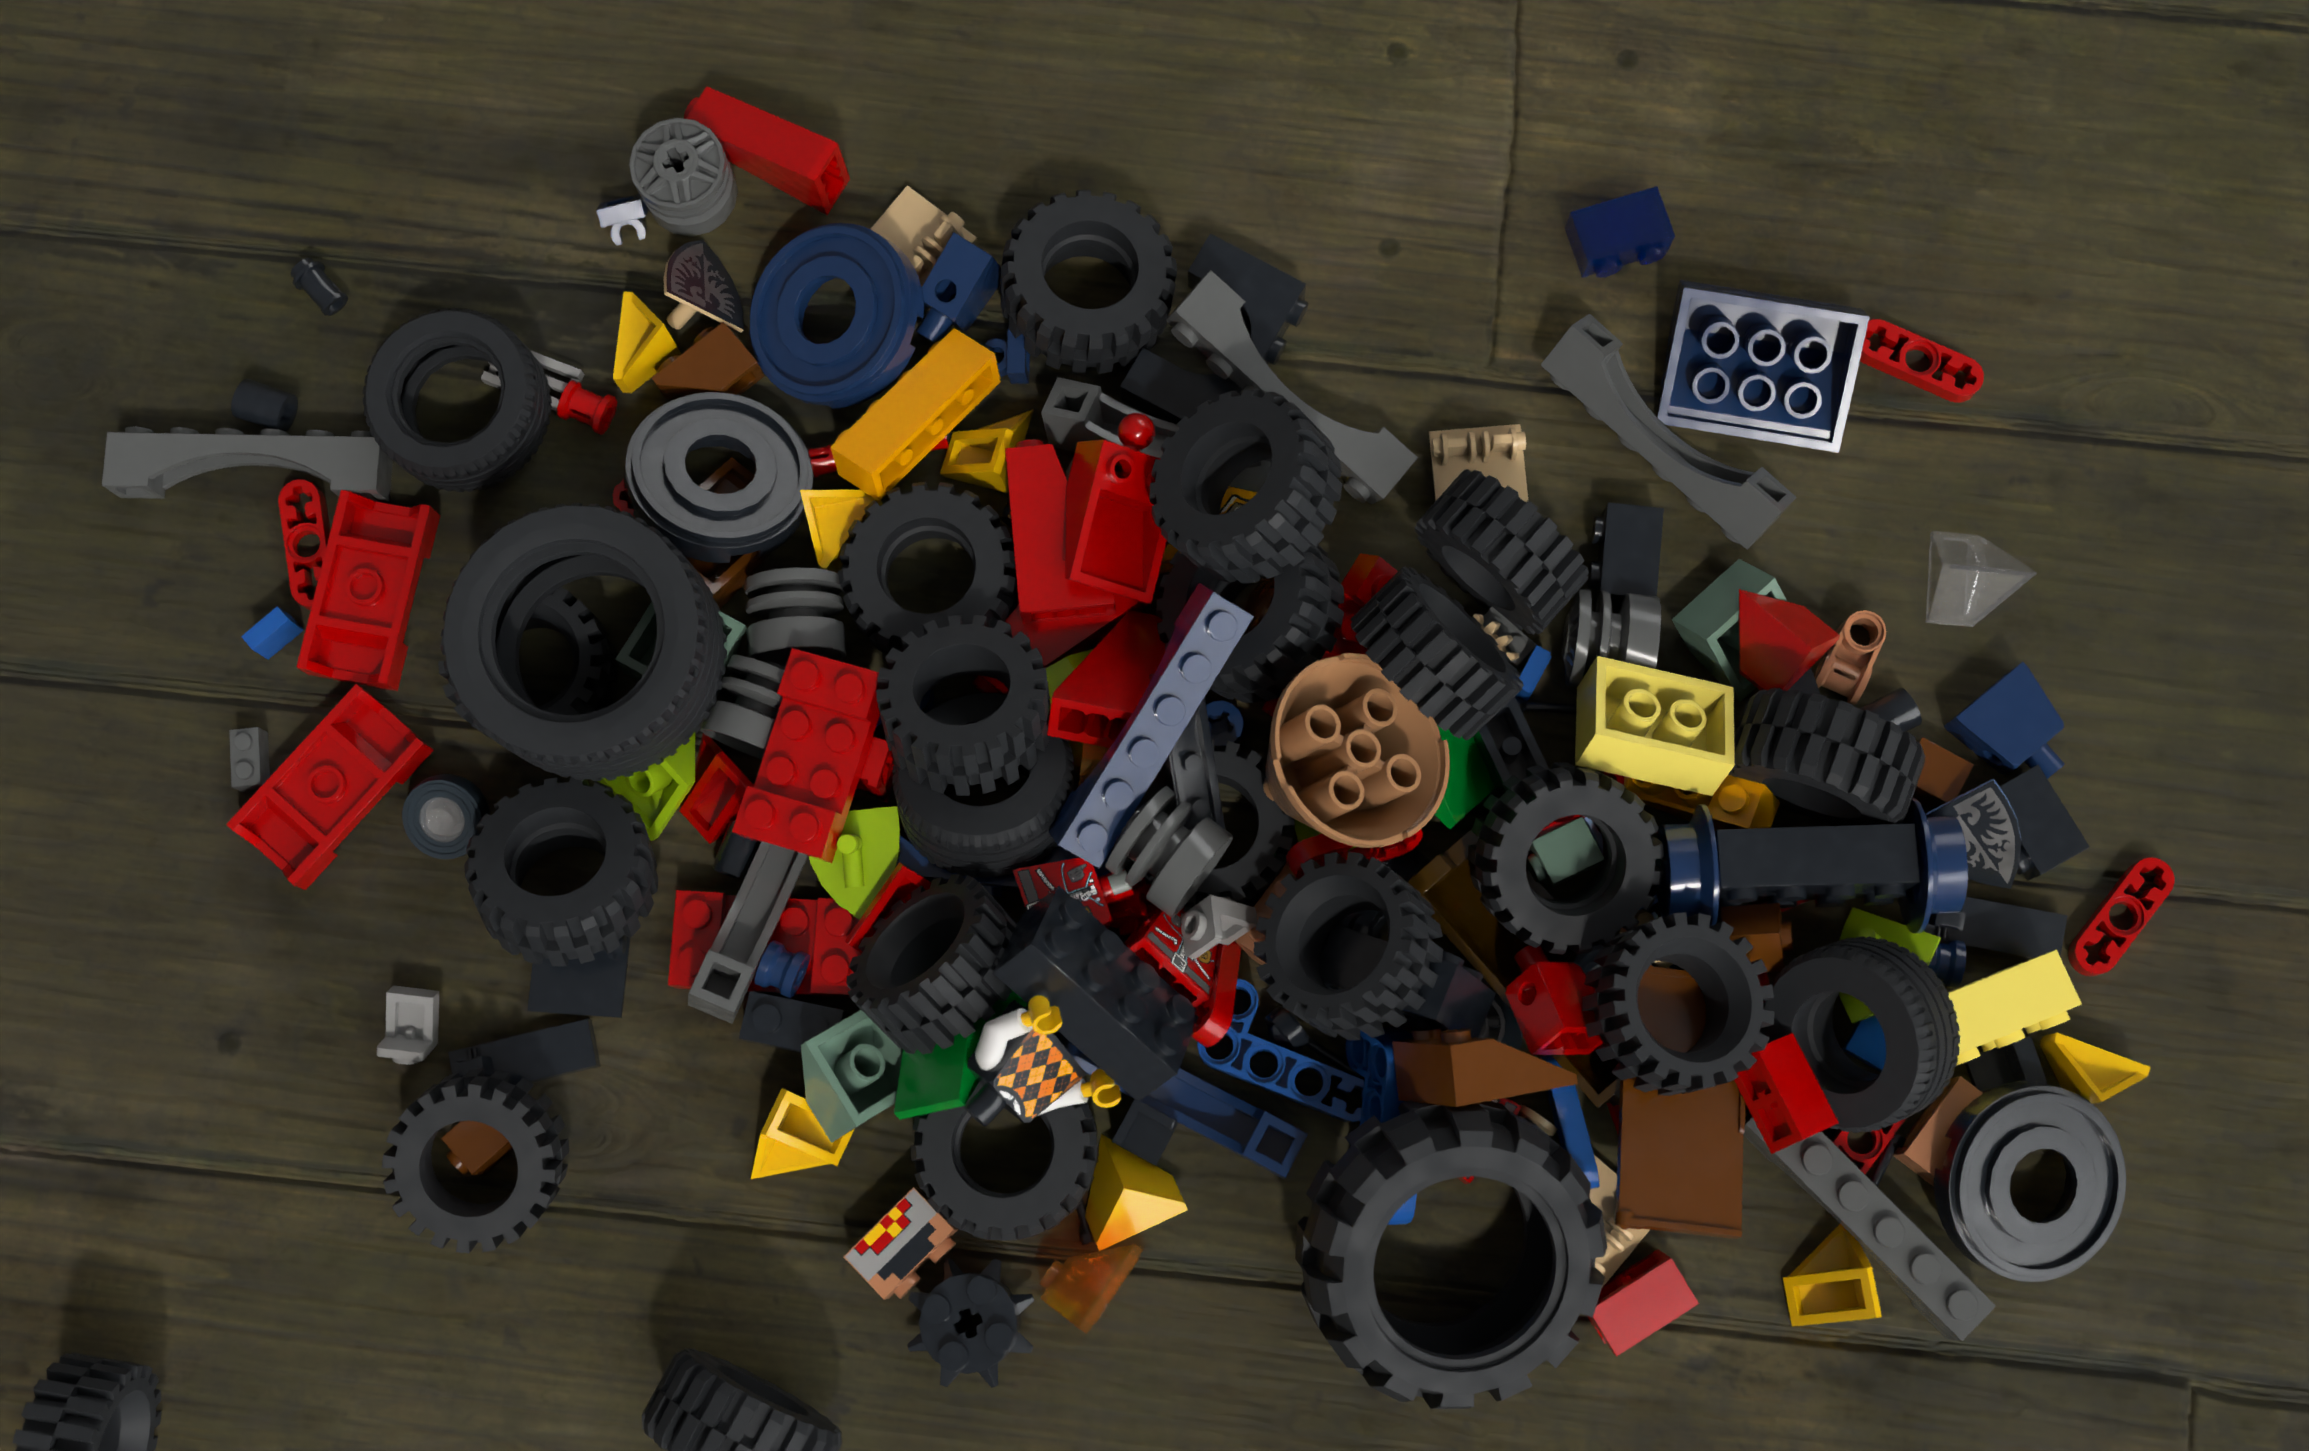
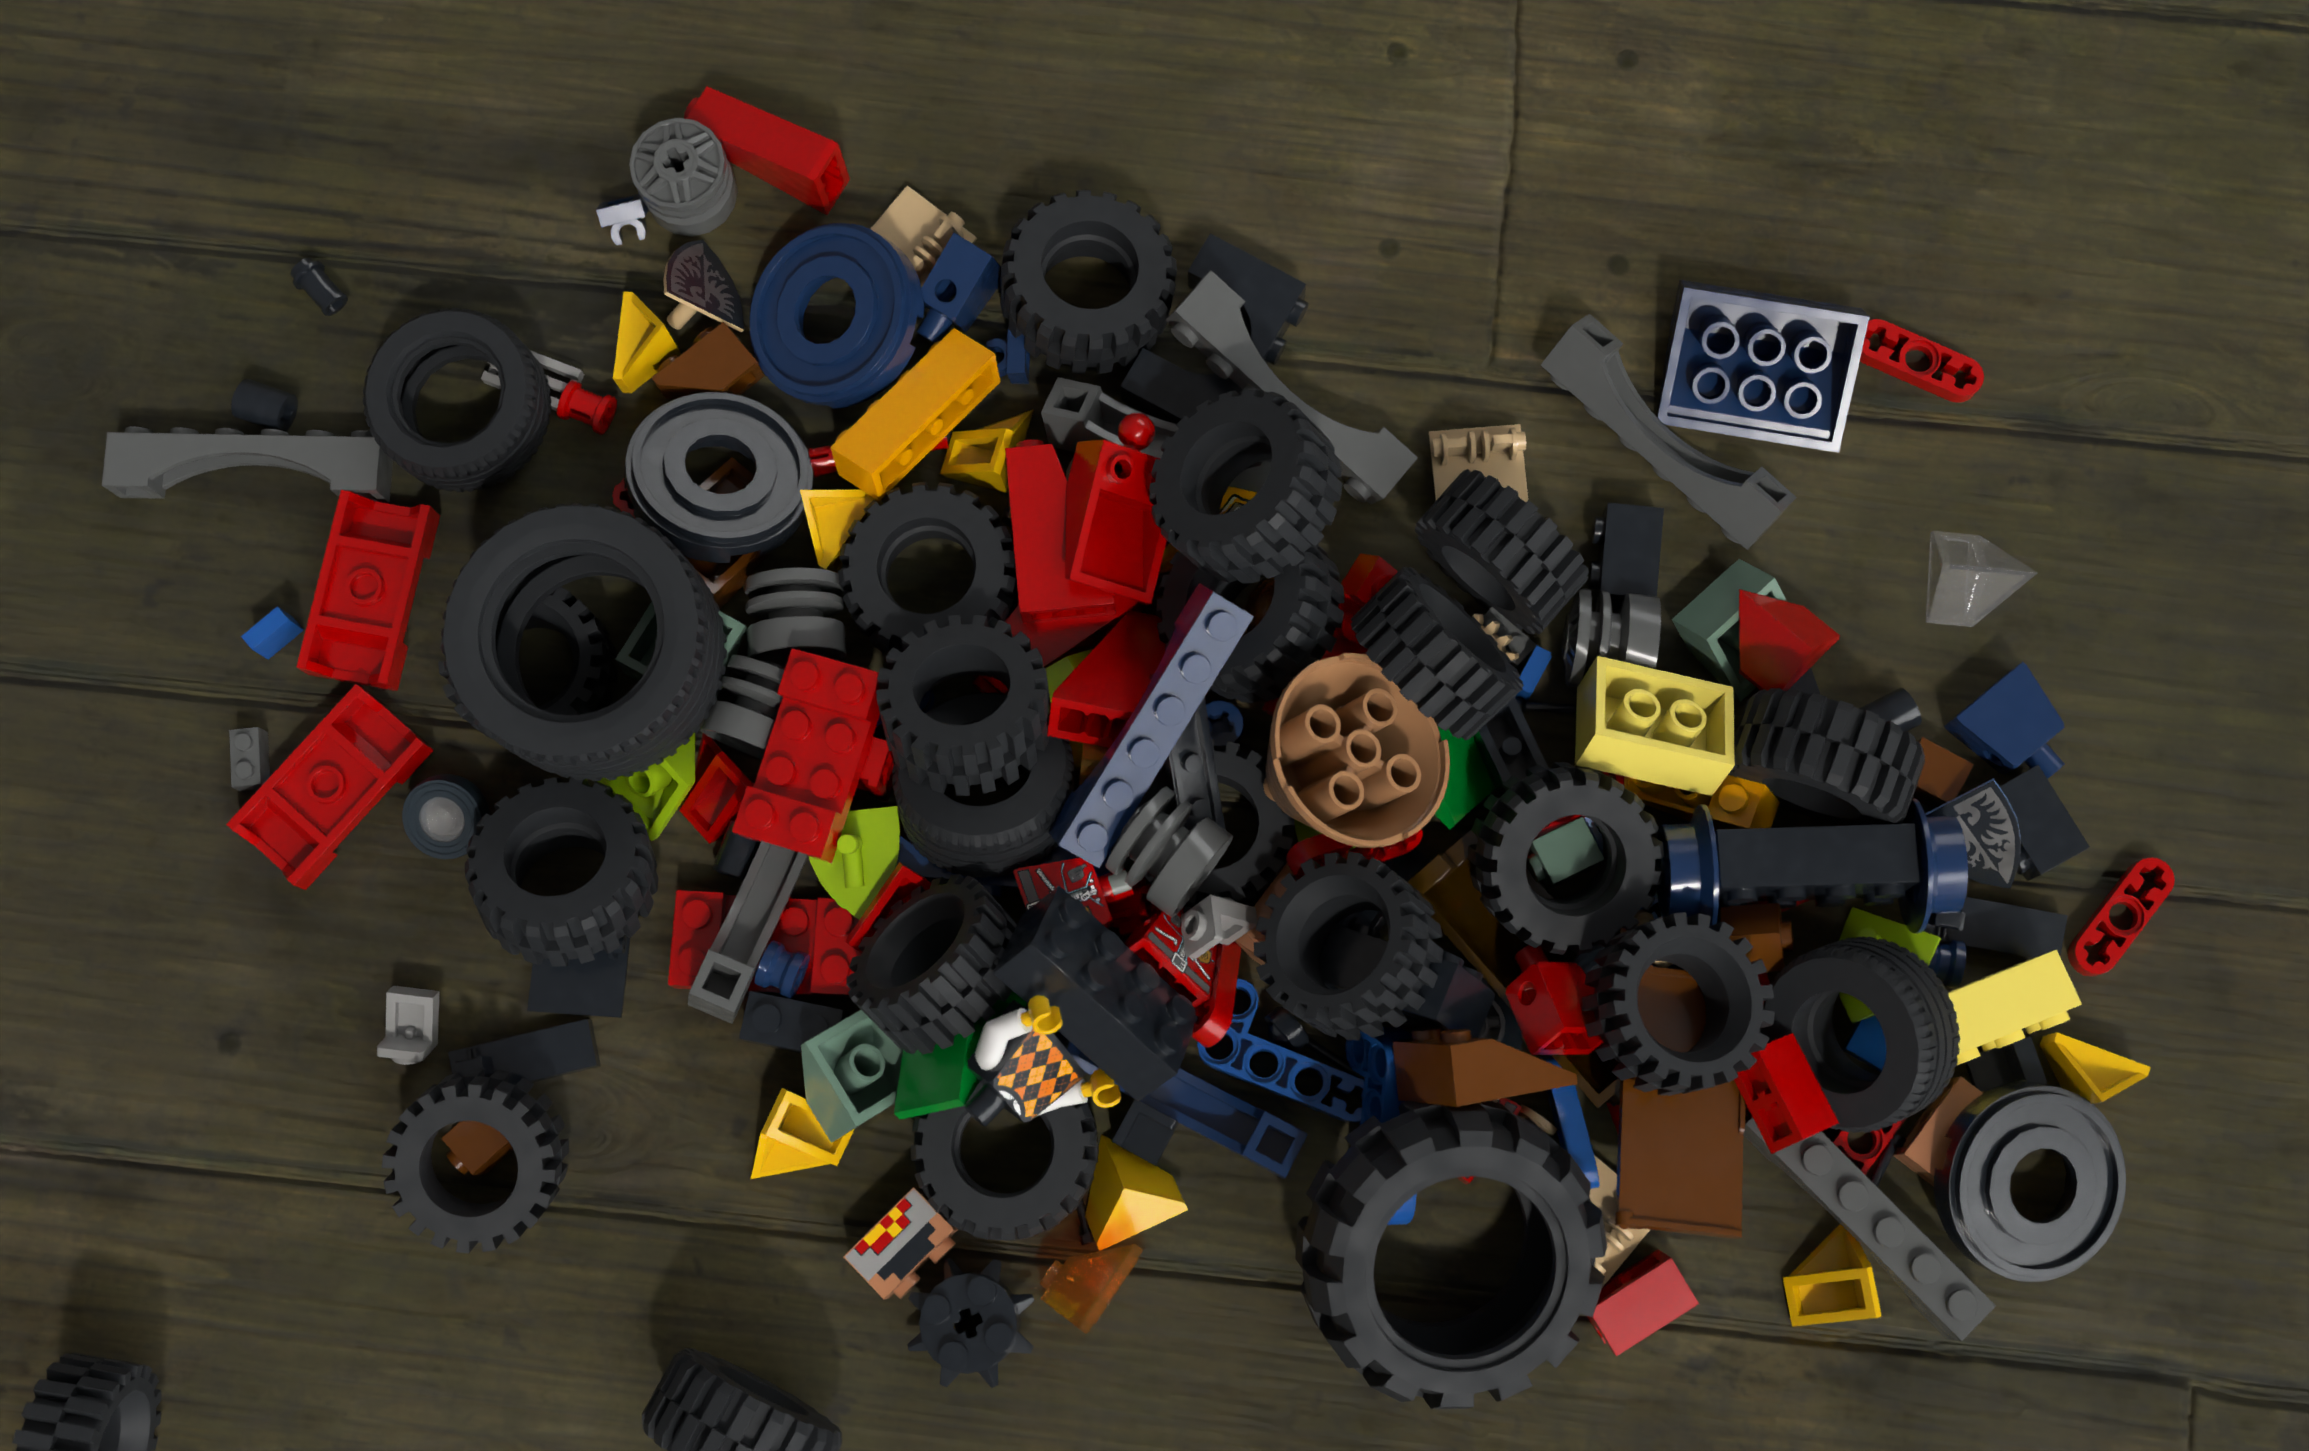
red beam [278,479,331,611] -> none
clear blue brick [1565,186,1675,278] -> none
nougat piece [1814,610,1887,706] -> none

